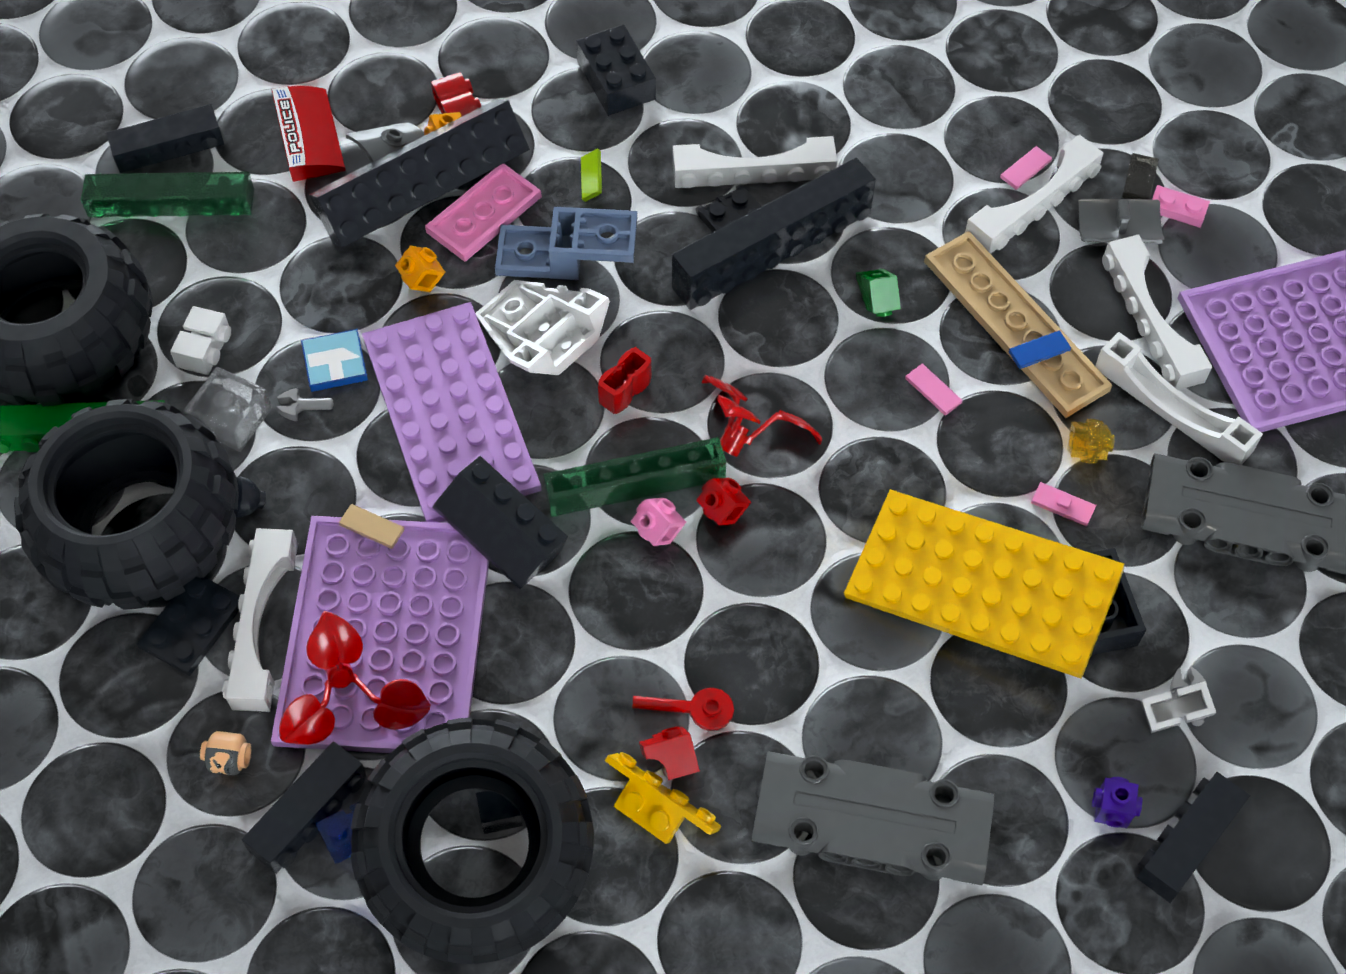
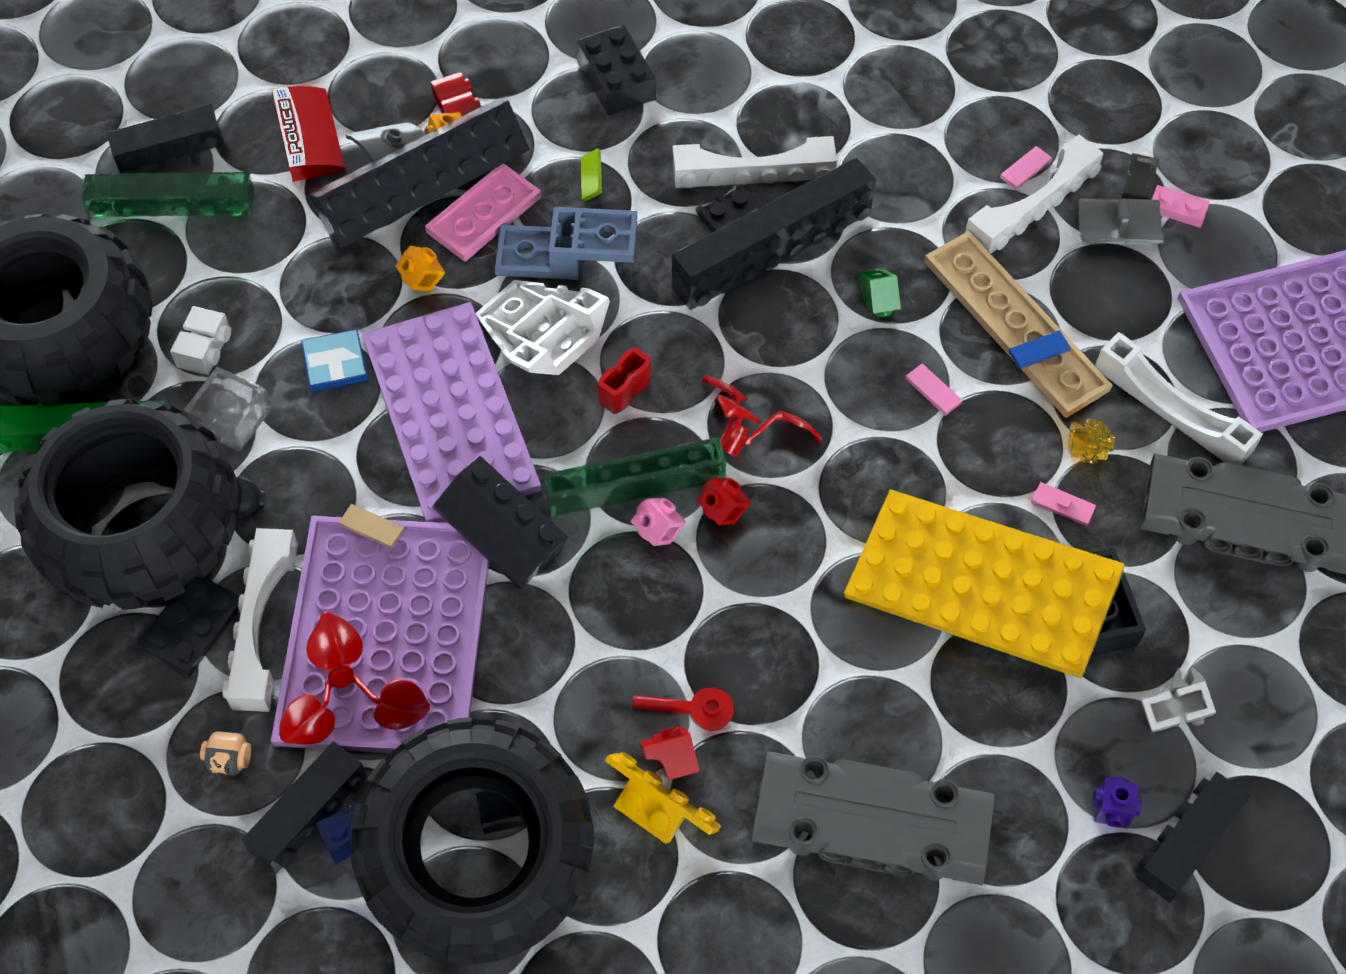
light grey bar [277,388,334,421] -> none
white arch [1102,234,1212,390] -> none

